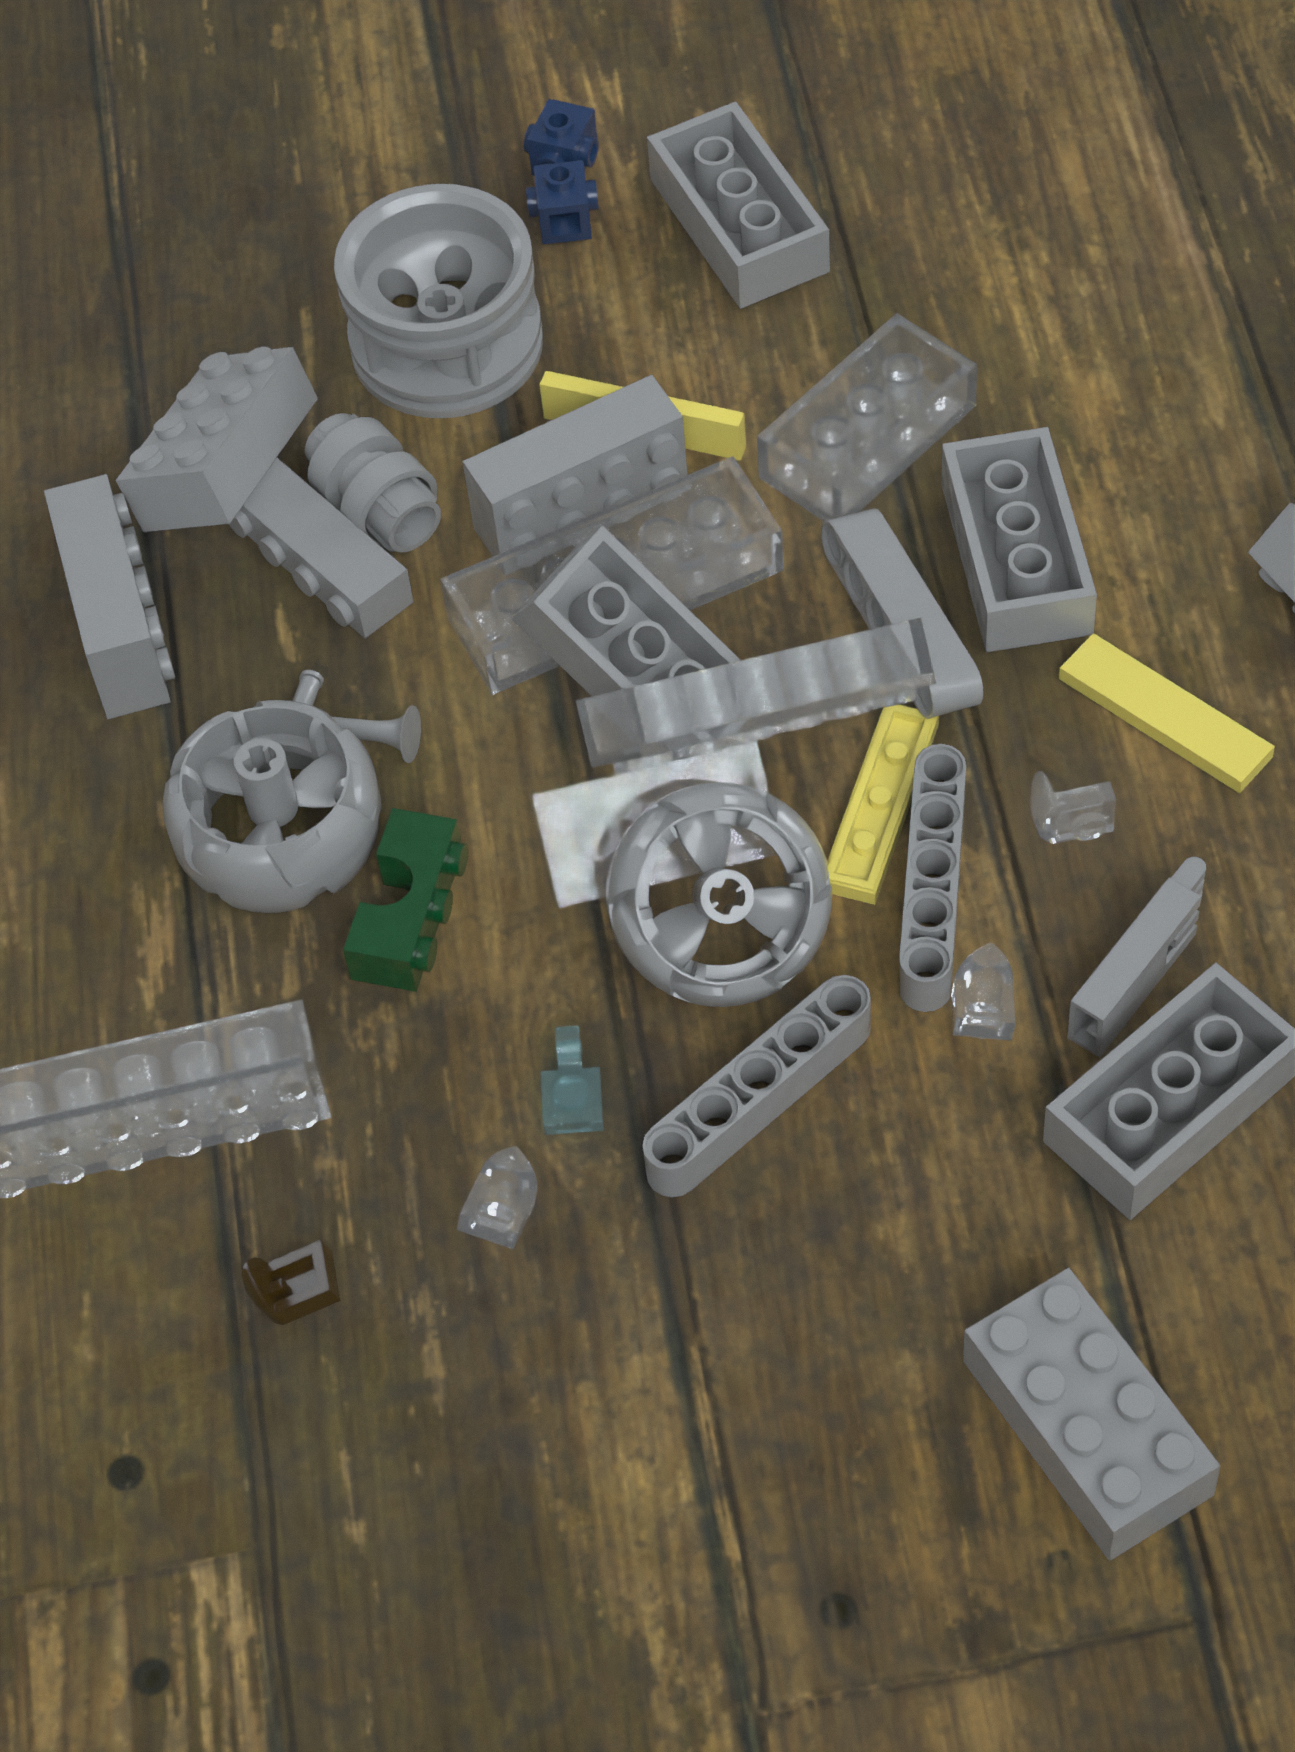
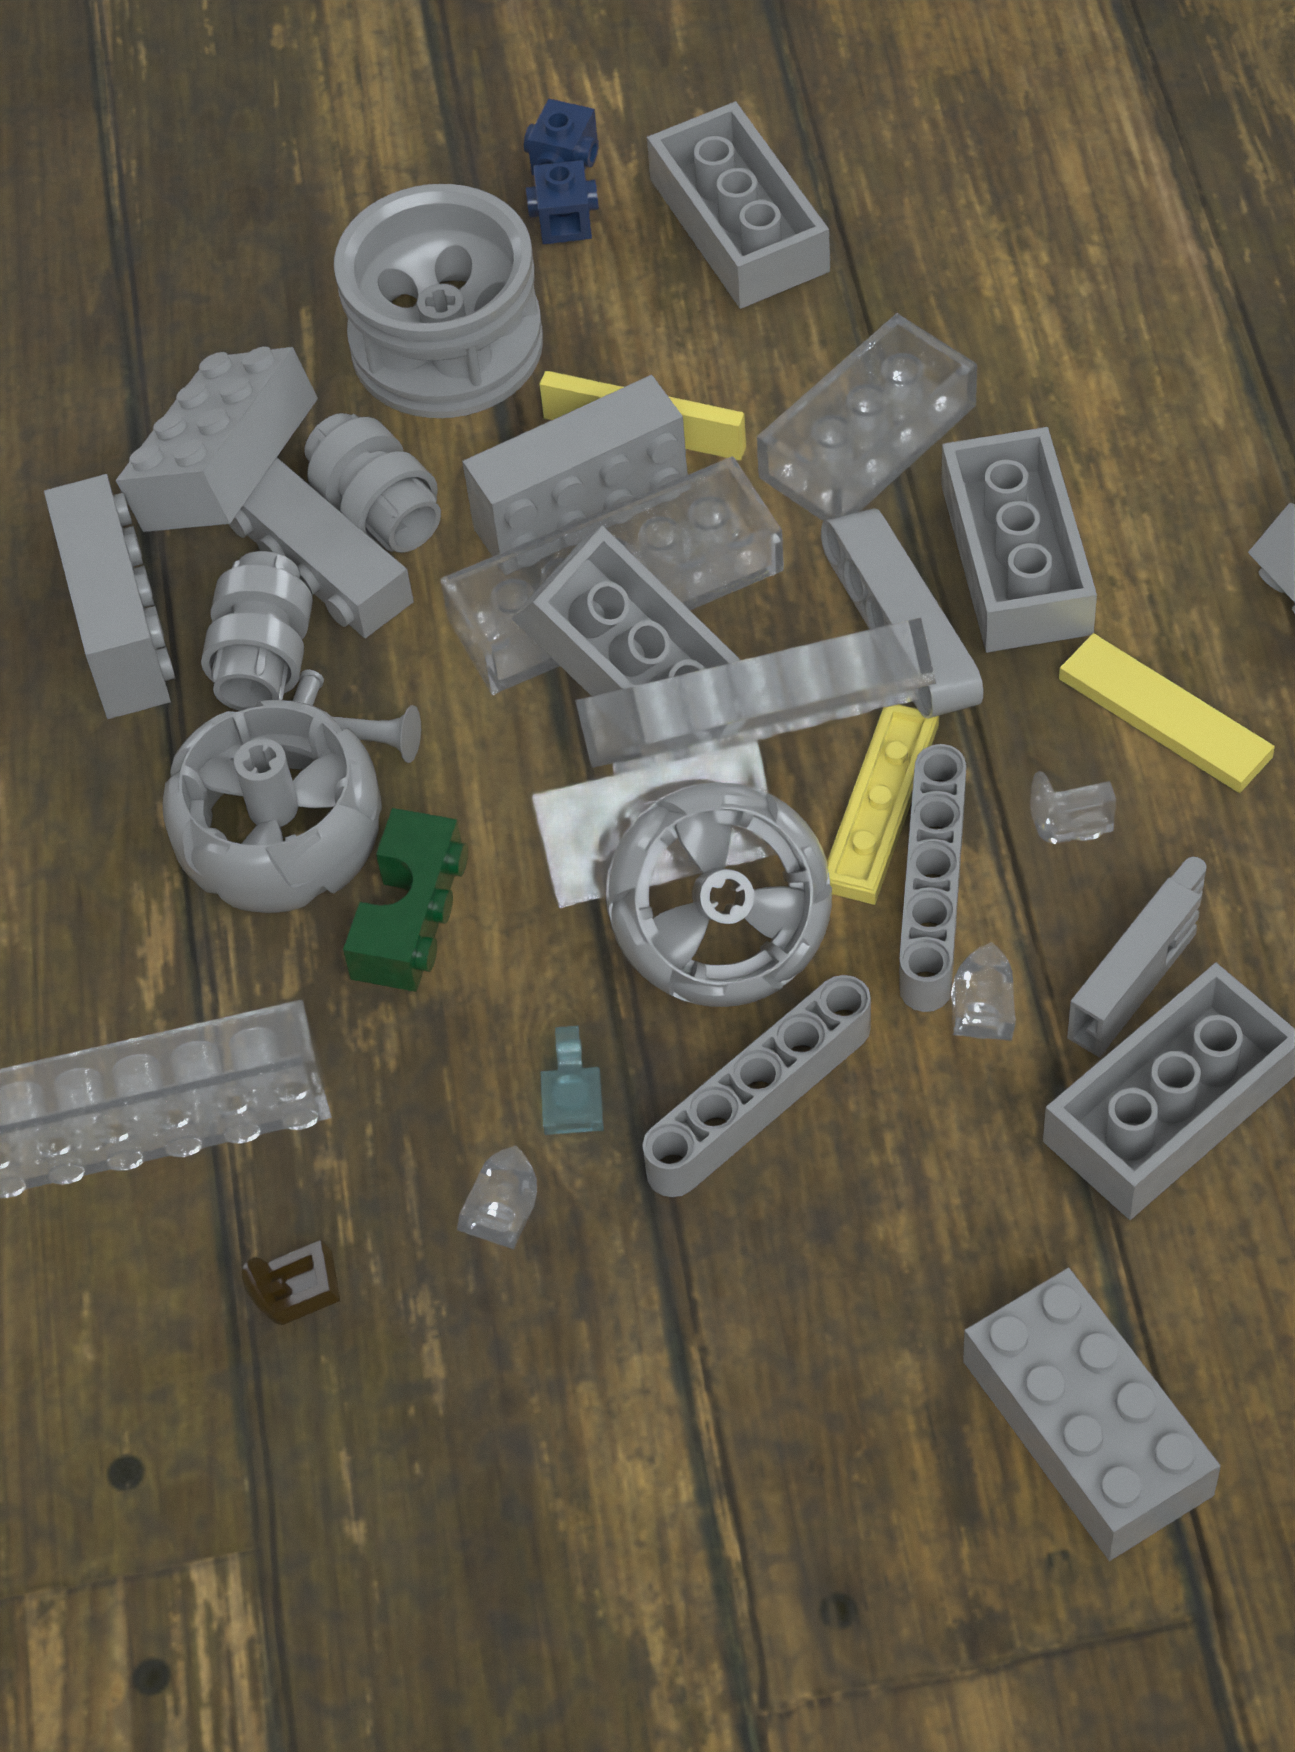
none -> light grey piece [201,551,313,711]

